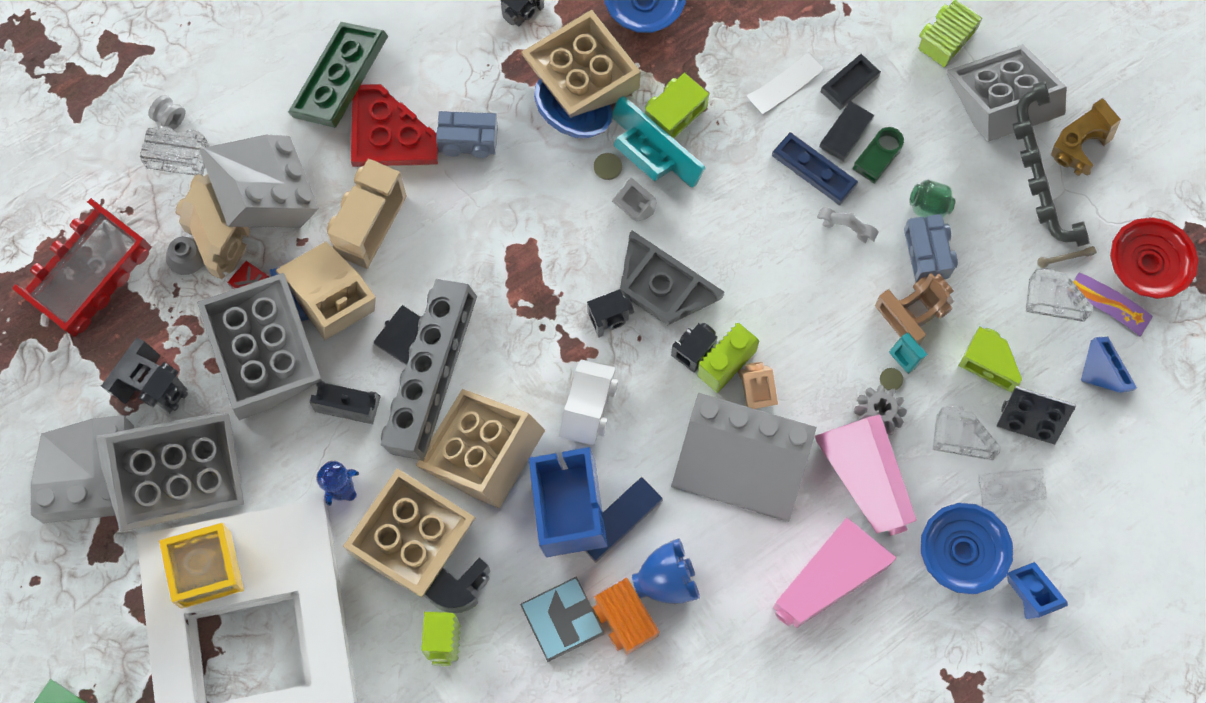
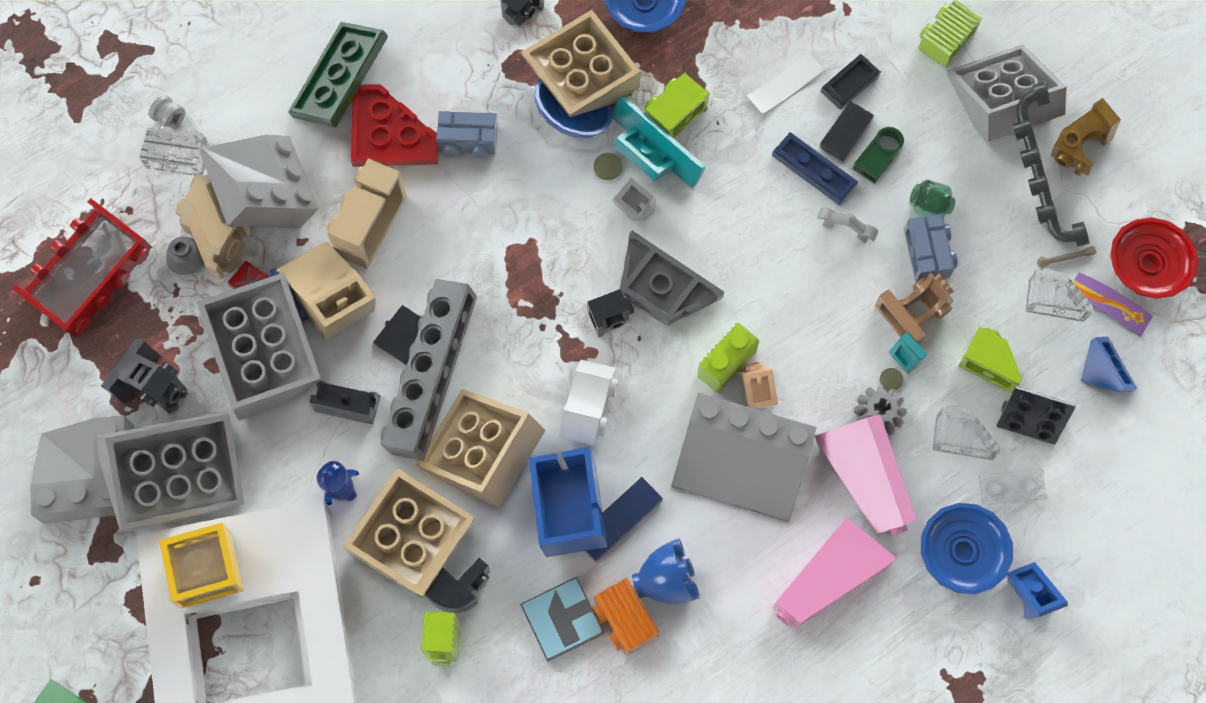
black brick [671,323,718,373] -> none

